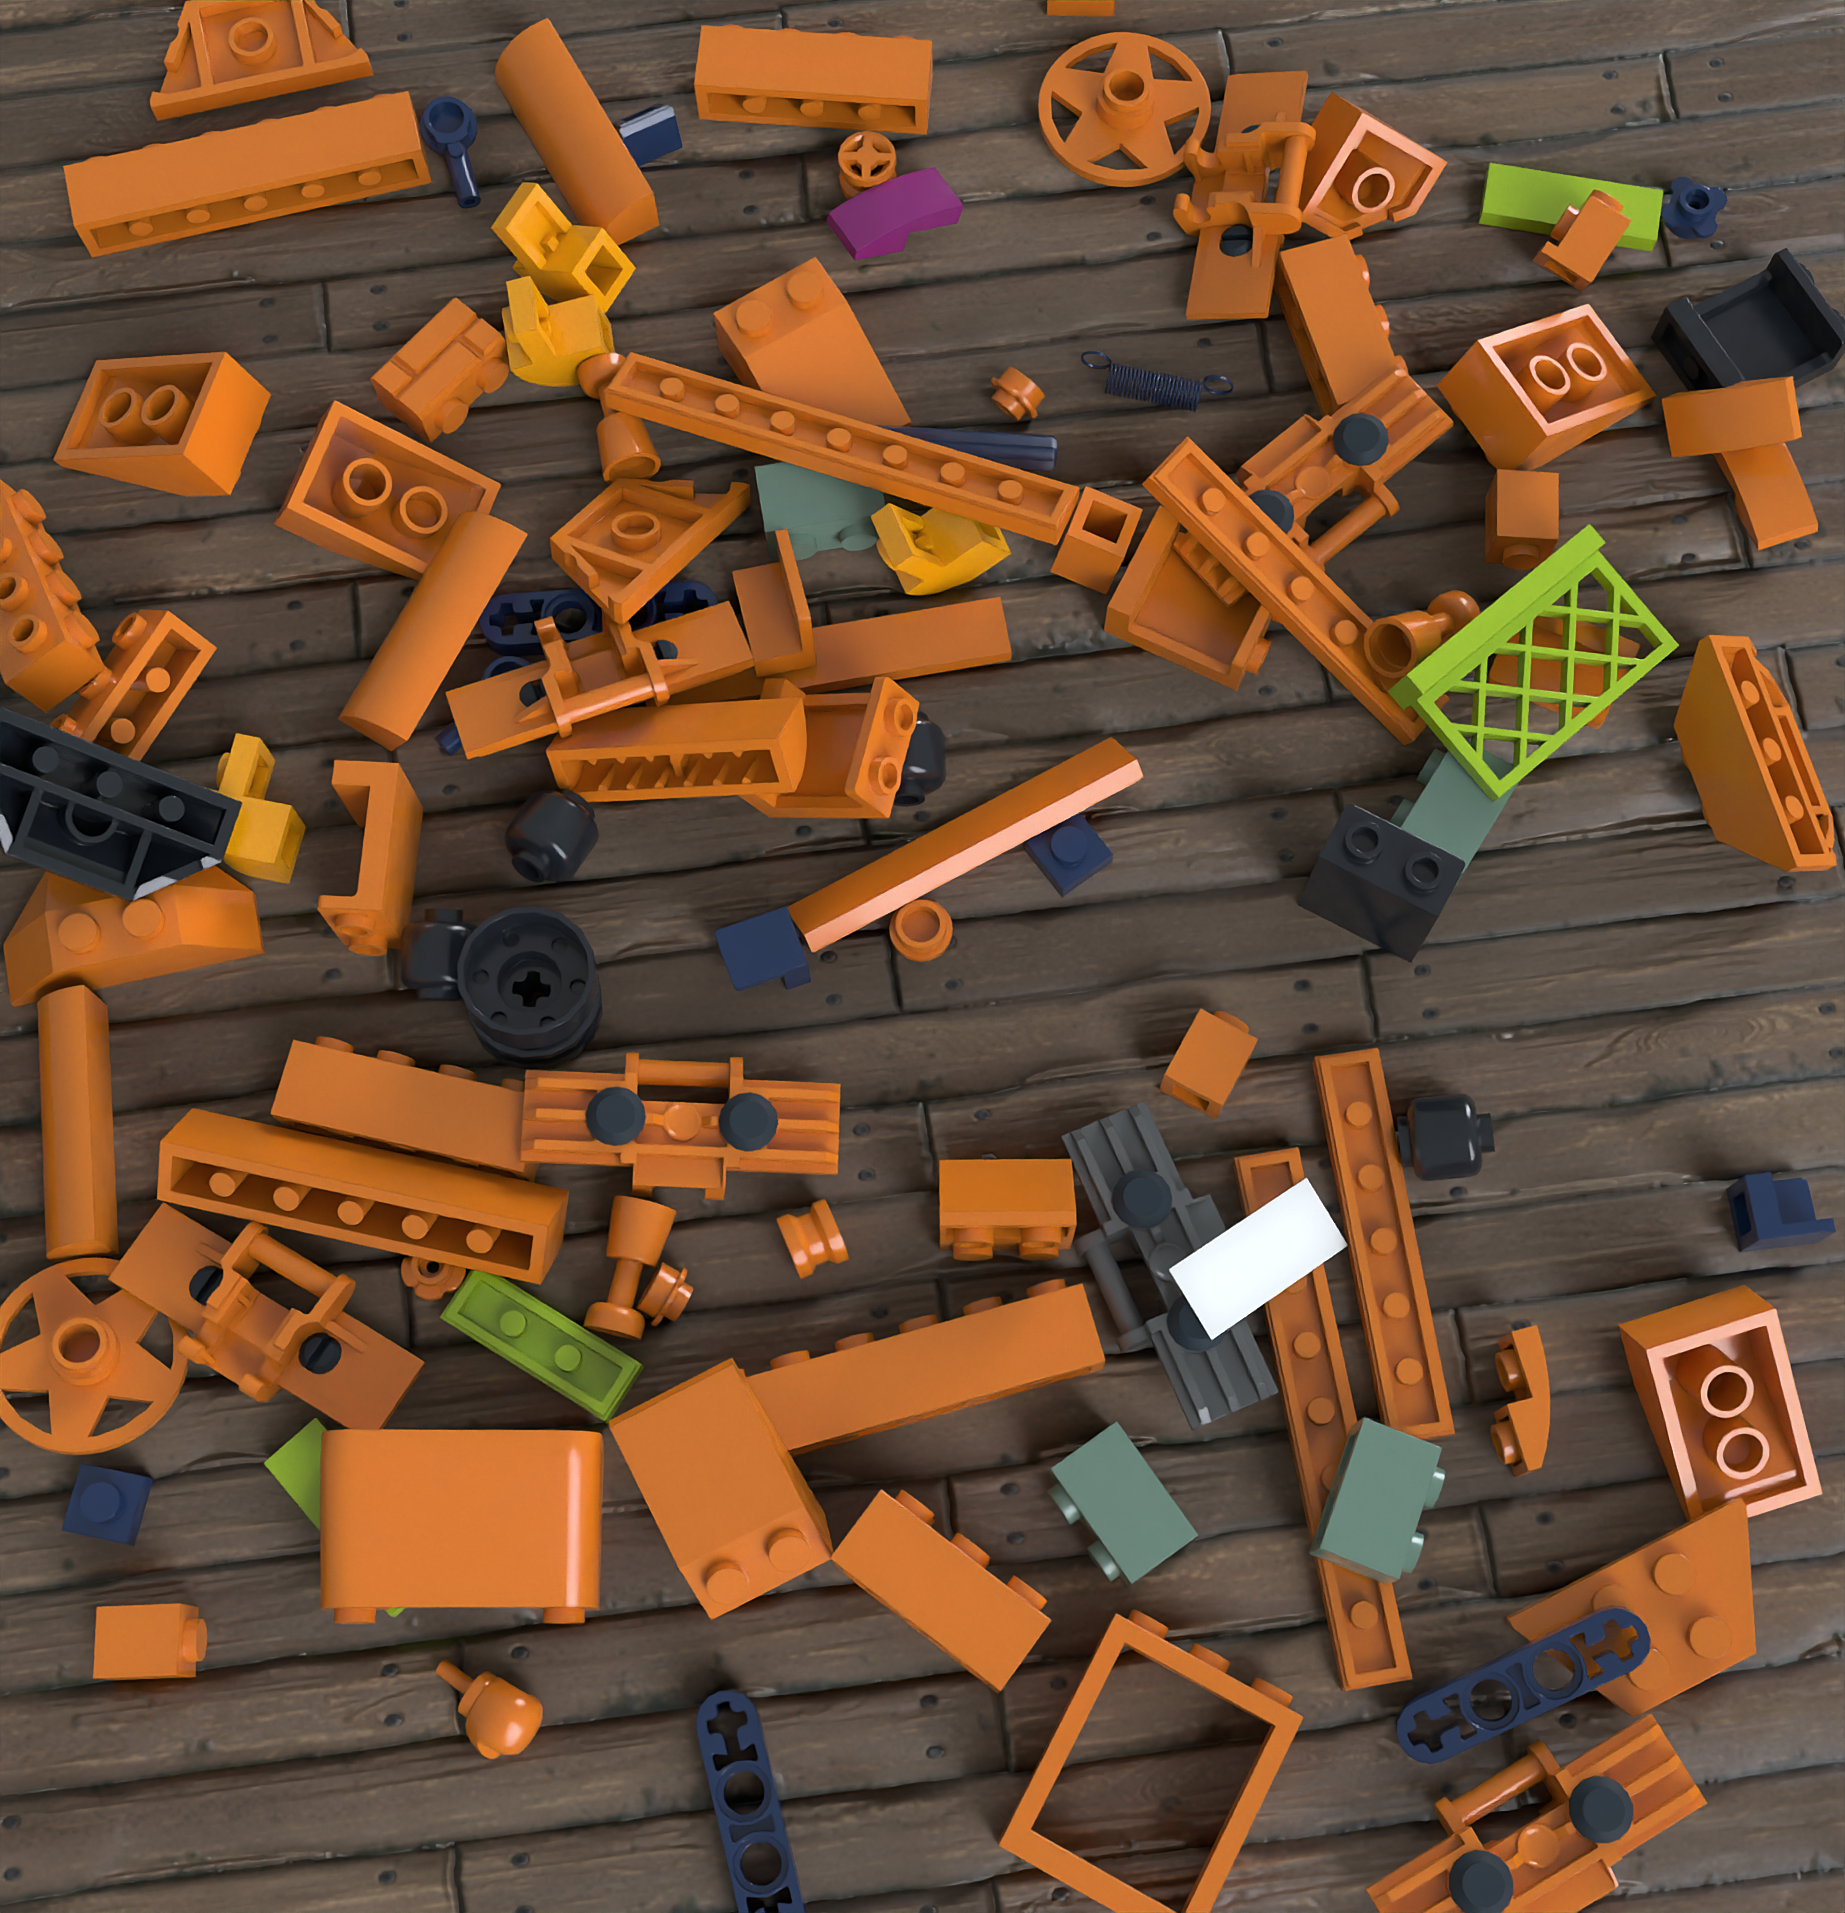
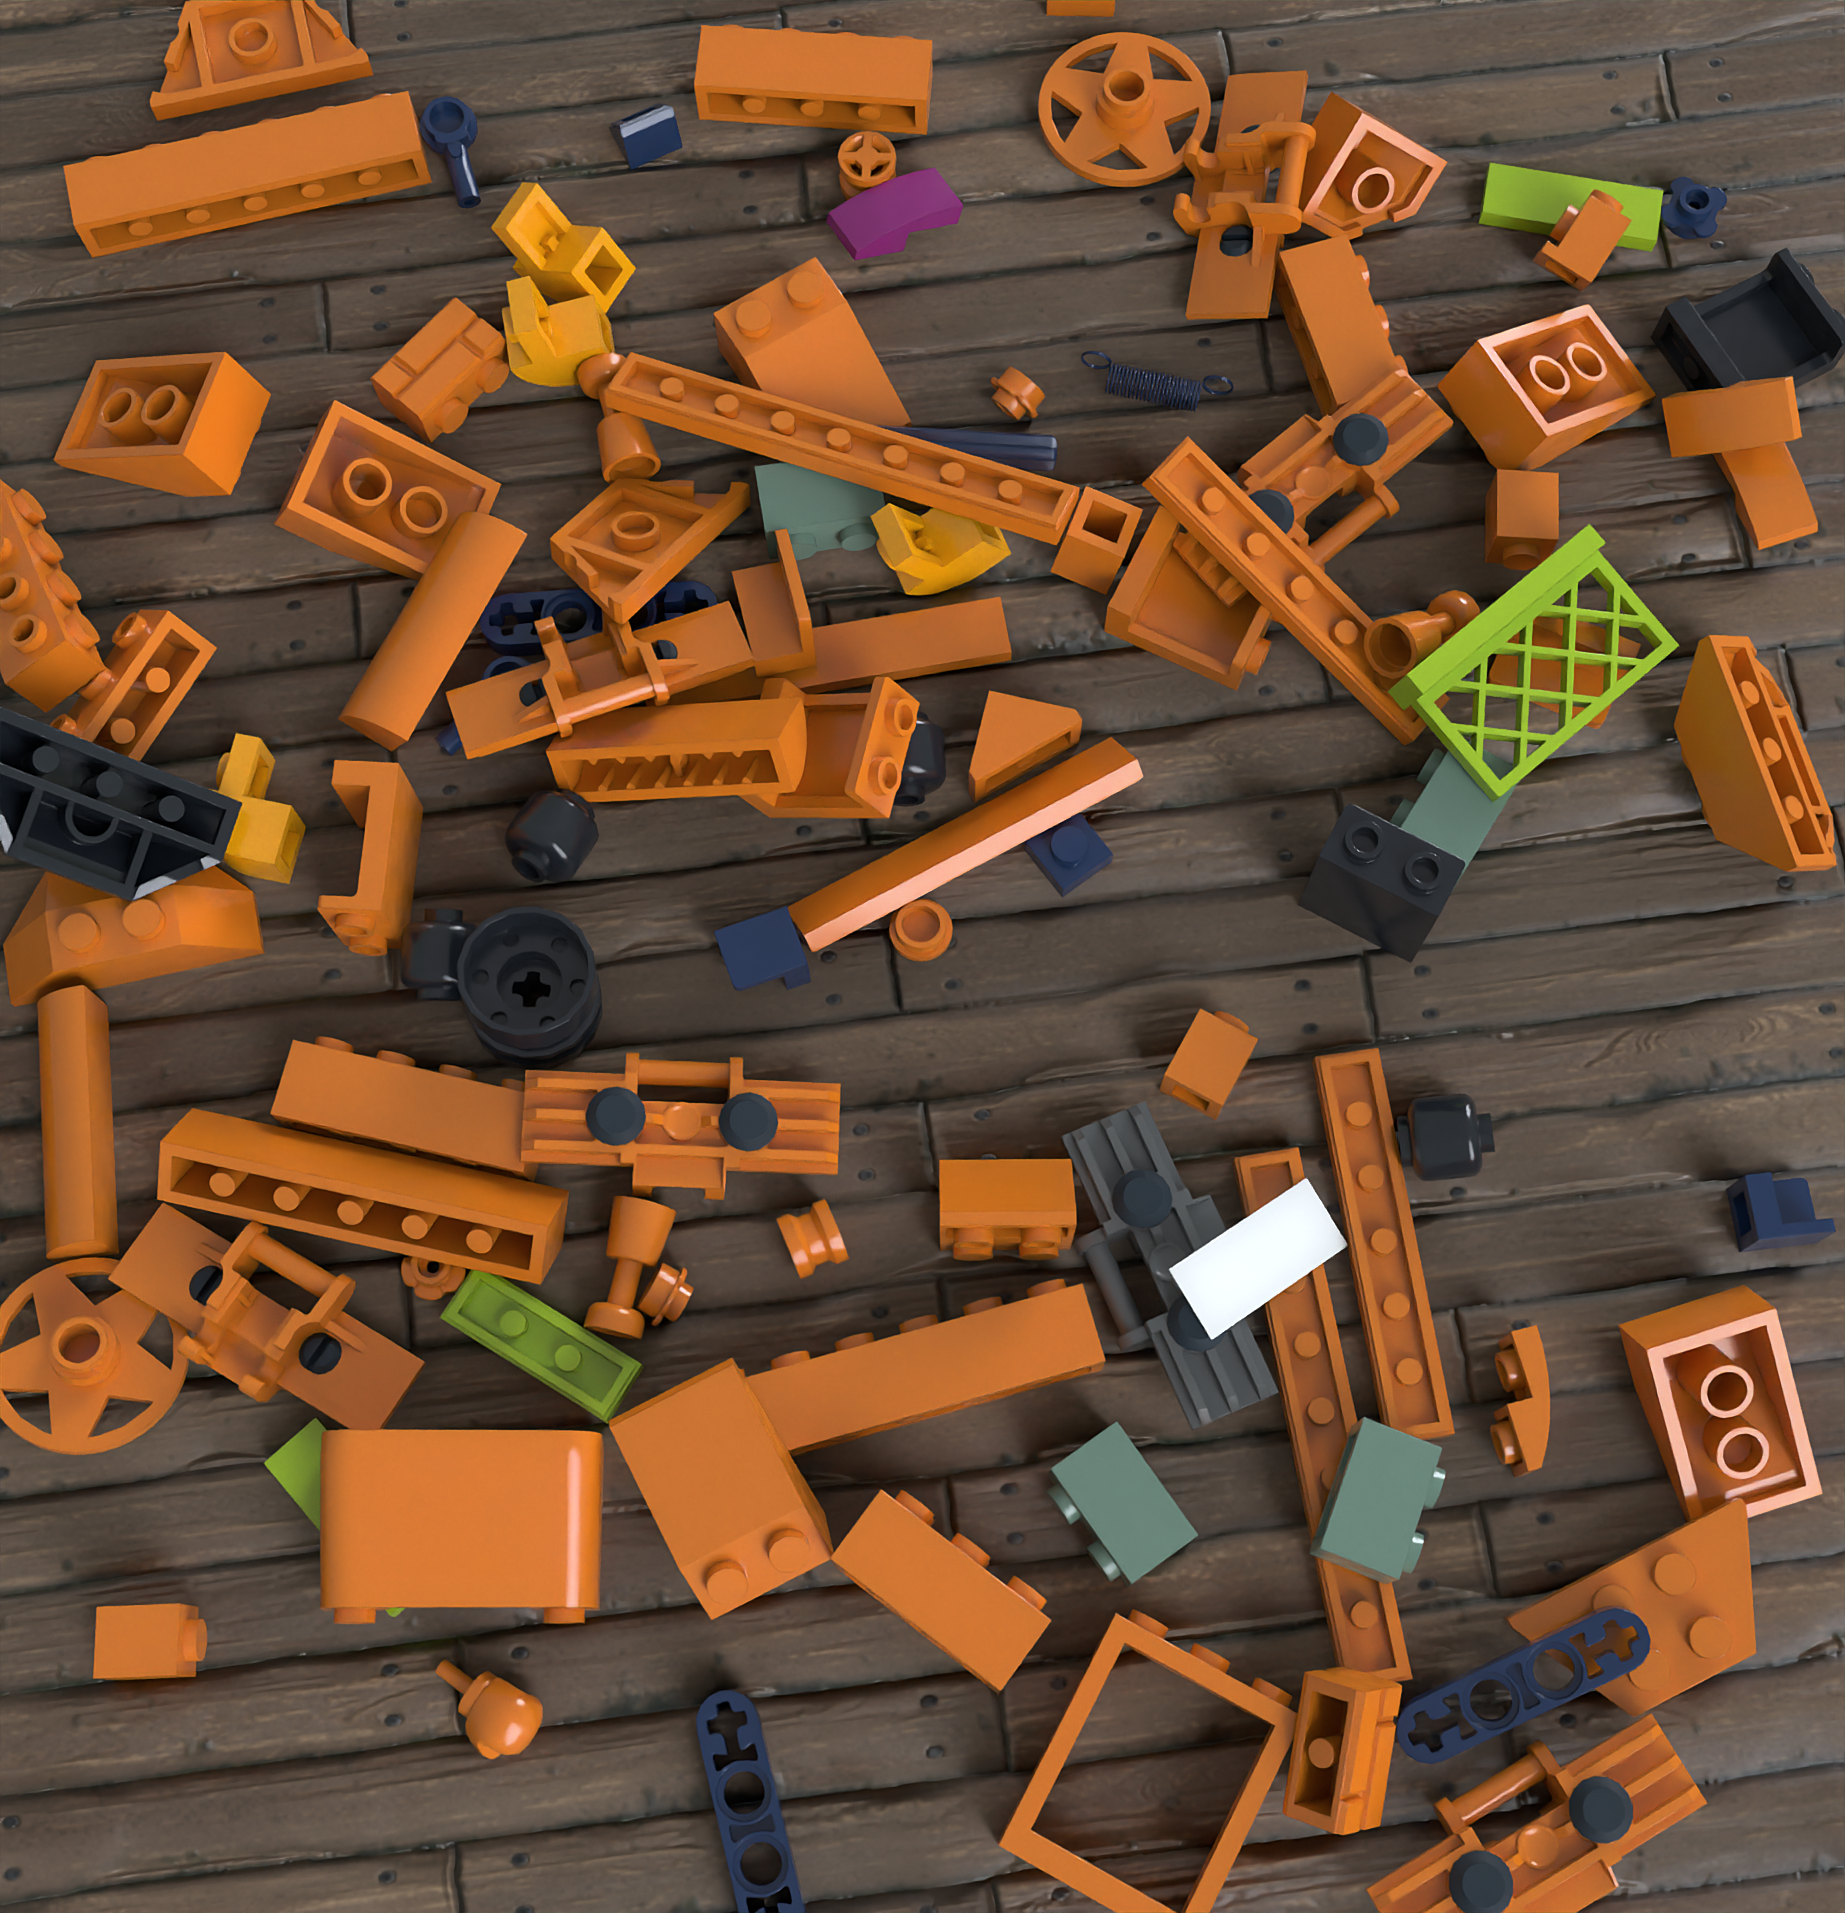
dark blue plate [62,1463,153,1546] -> none
orange brick [495,18,660,246] -> none
none -> orange slope [968,690,1082,803]
none -> orange brick [1282,1666,1402,1835]

